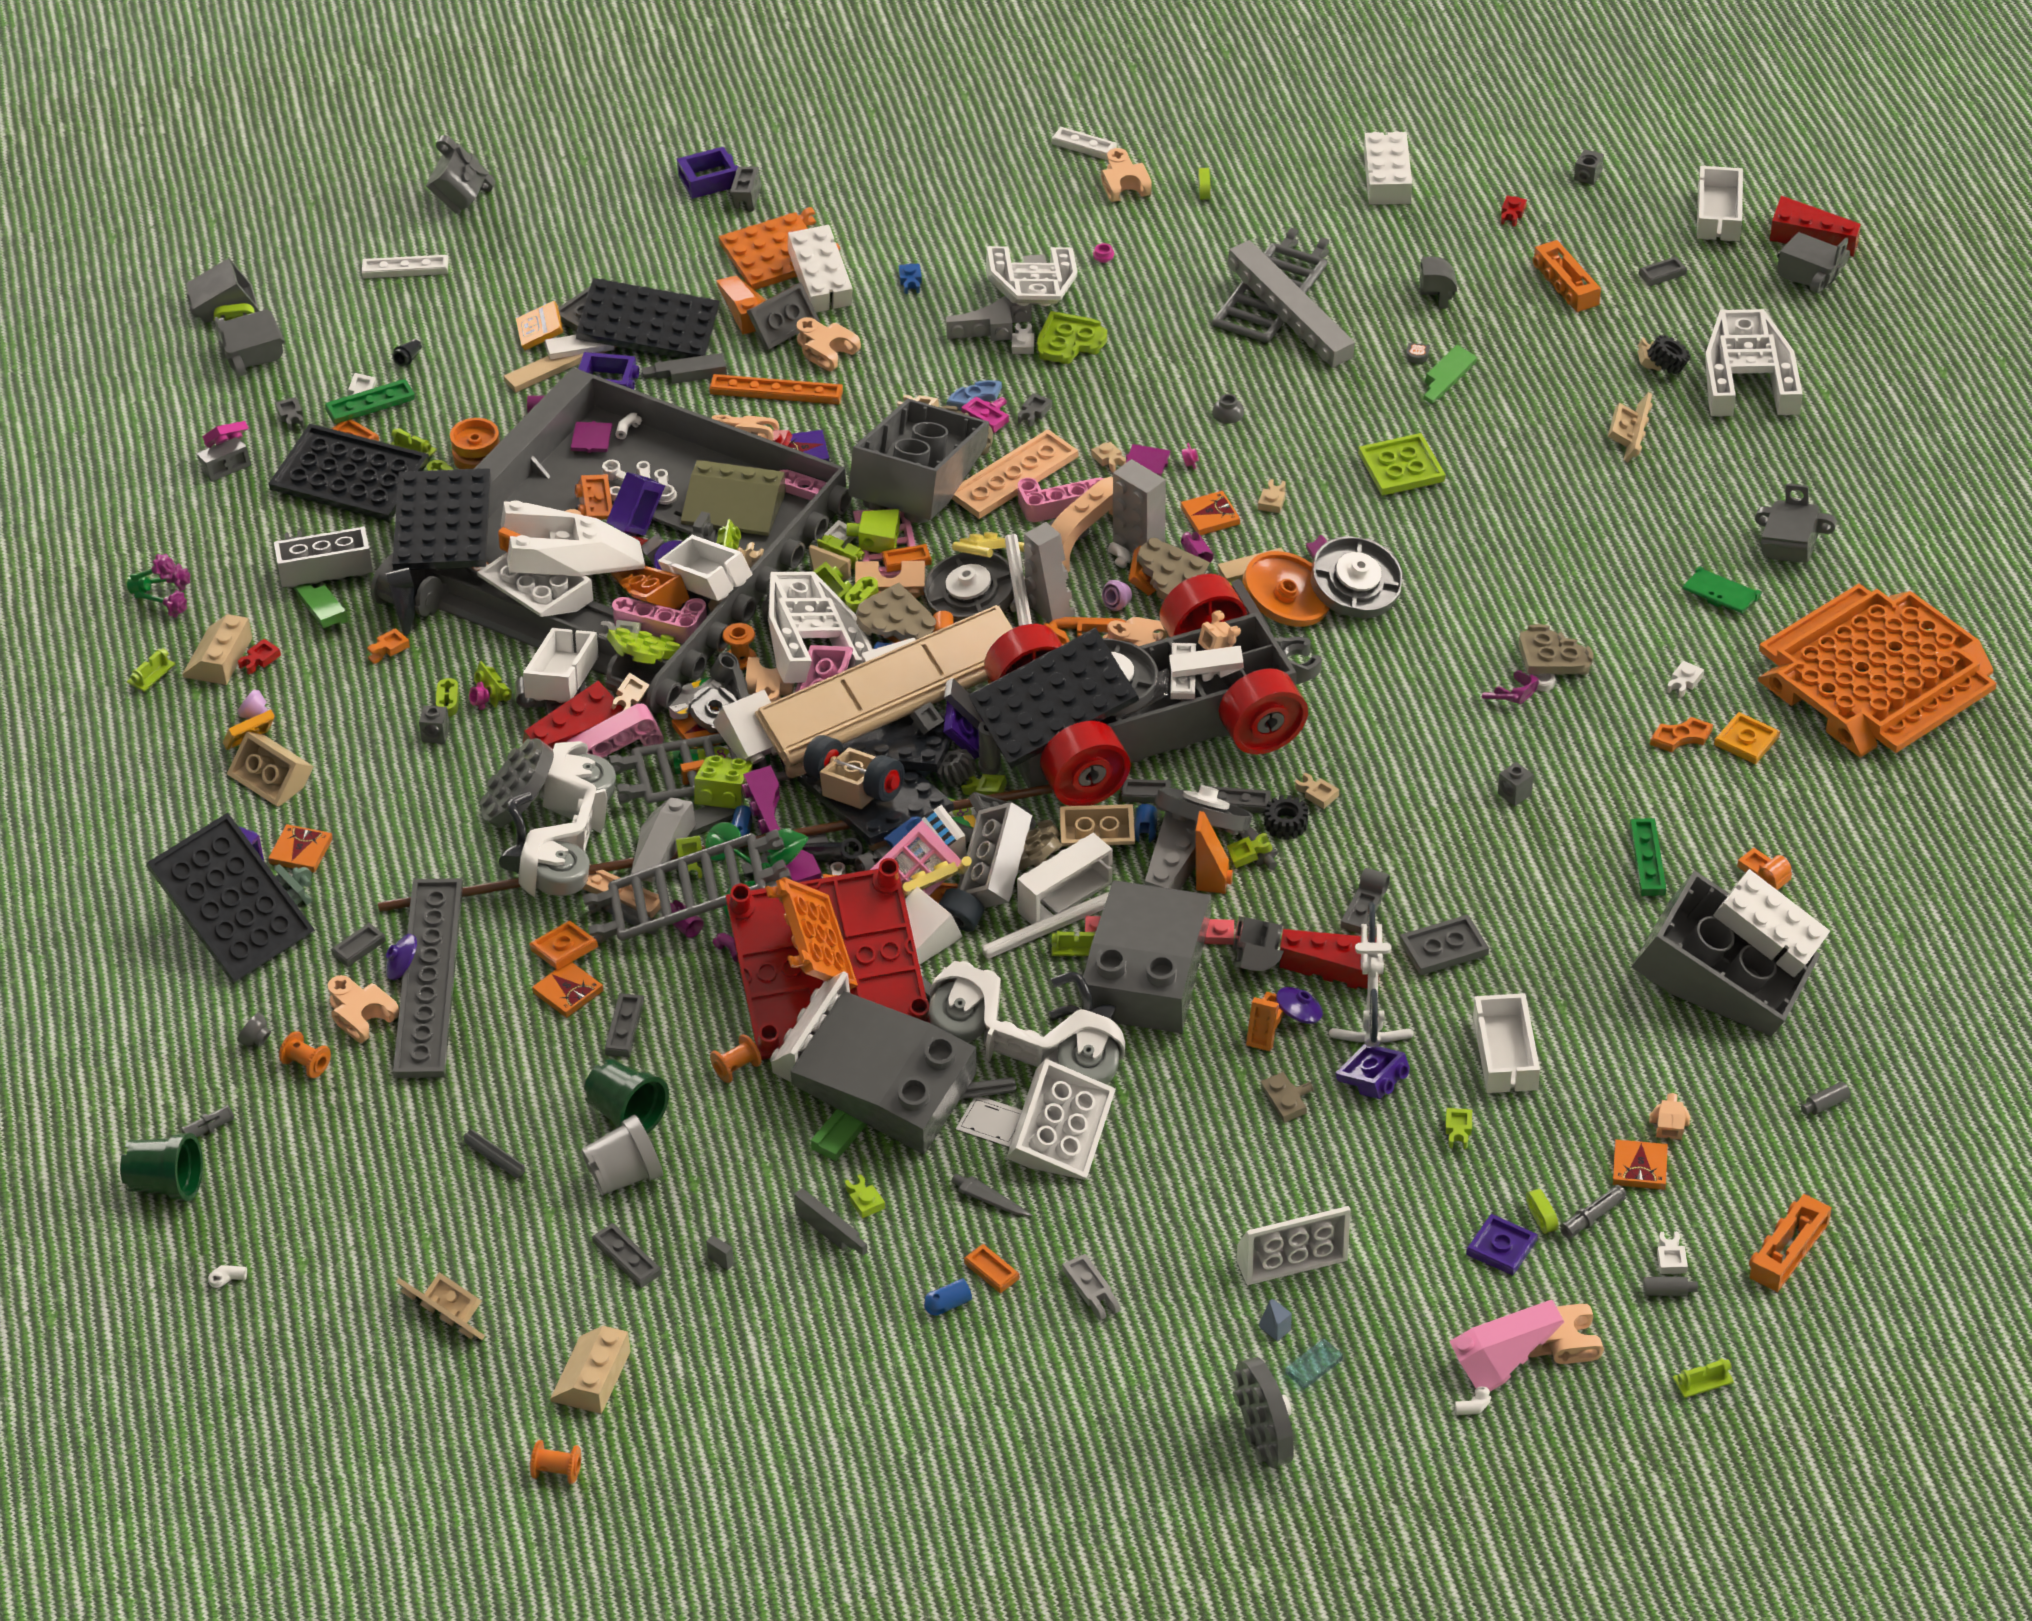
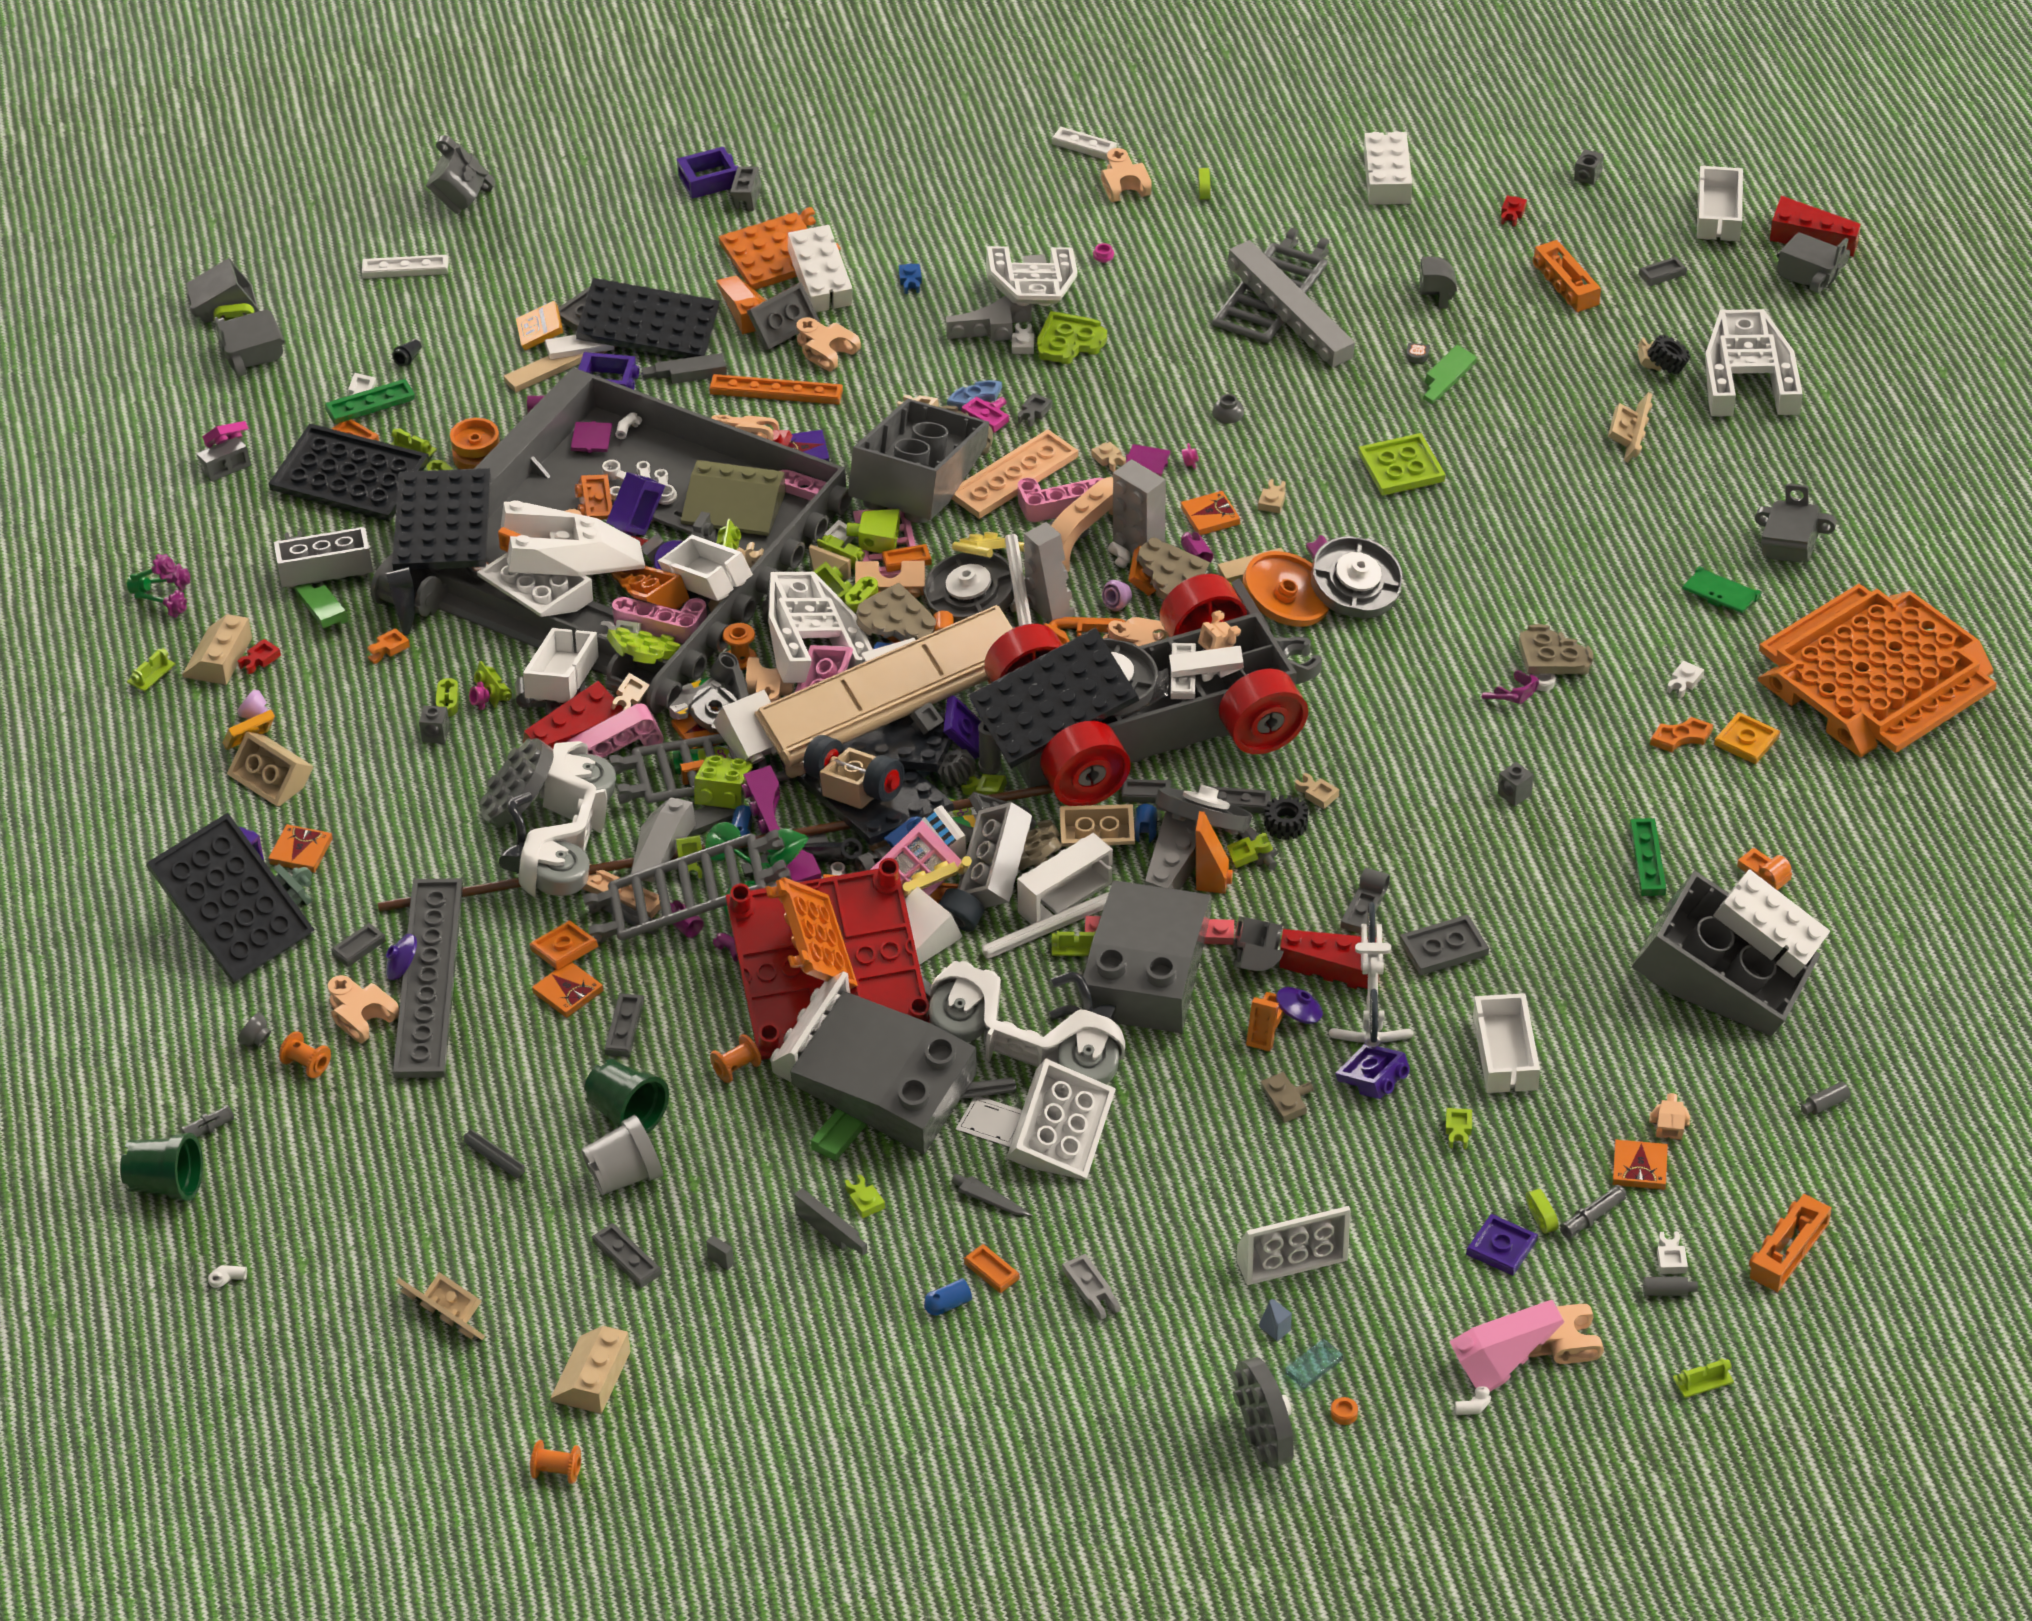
dark grey plate [275,397,304,431] -> none
dark grey tile [944,678,983,730] -> none
none -> orange tile [1330,1397,1358,1425]

